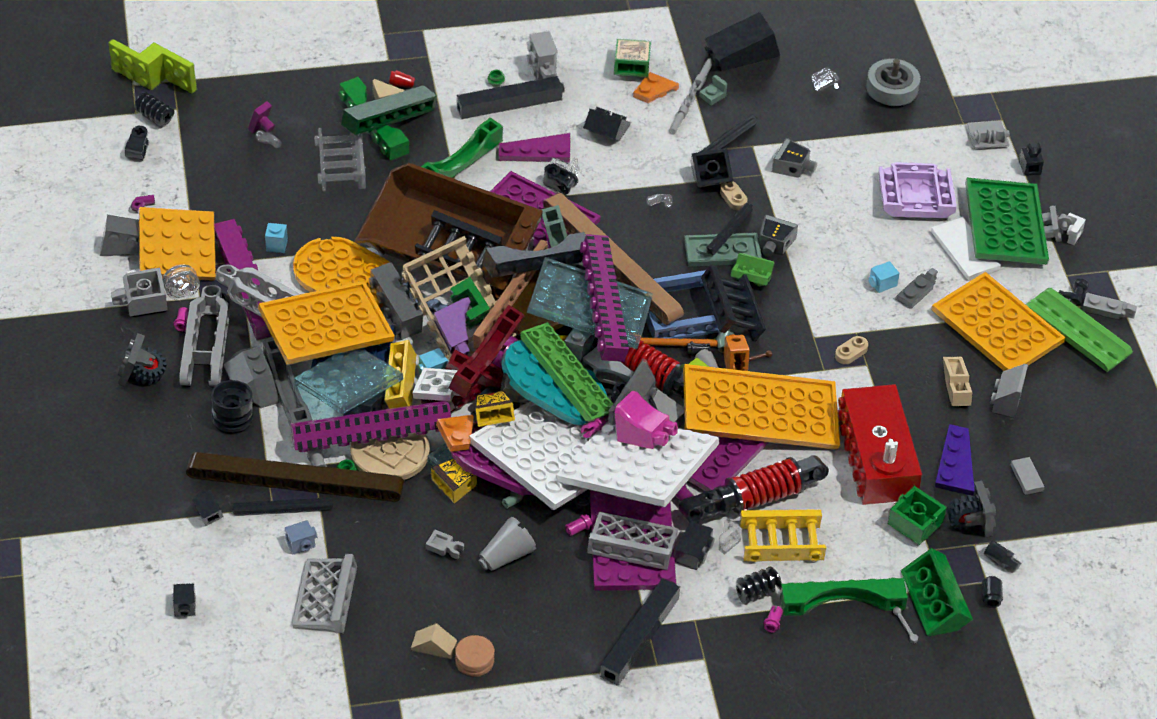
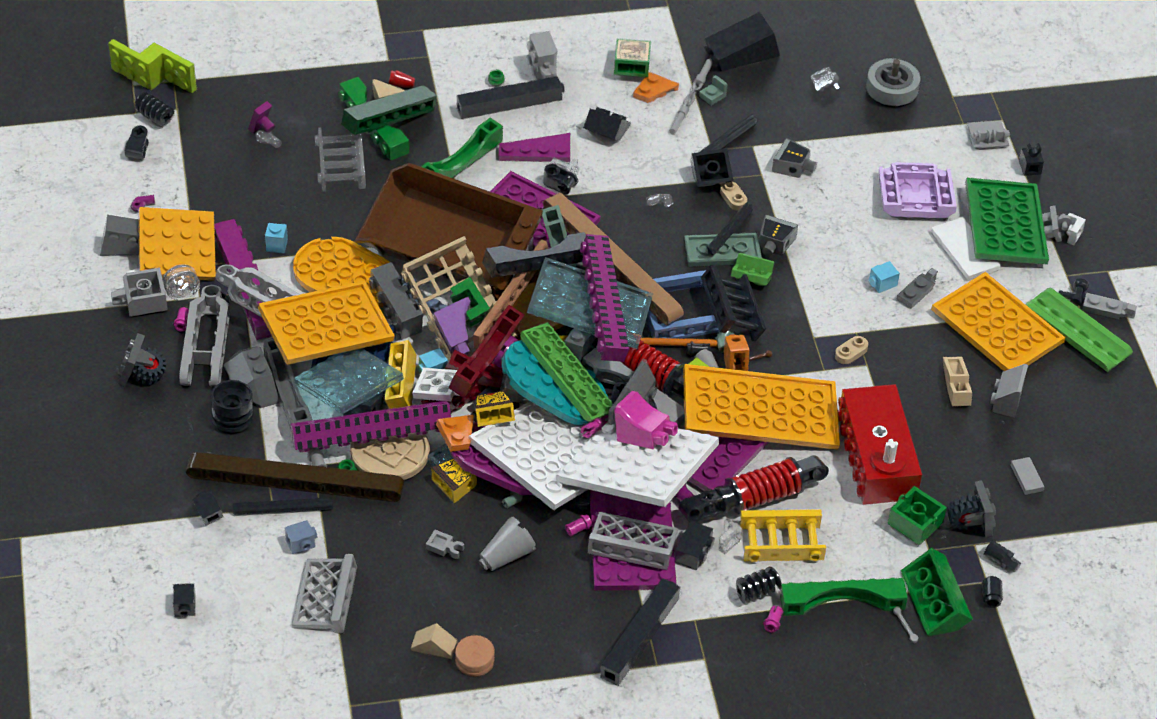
black fence [415,210,502,279] -> none
dark purple wing [935,424,974,496] -> none

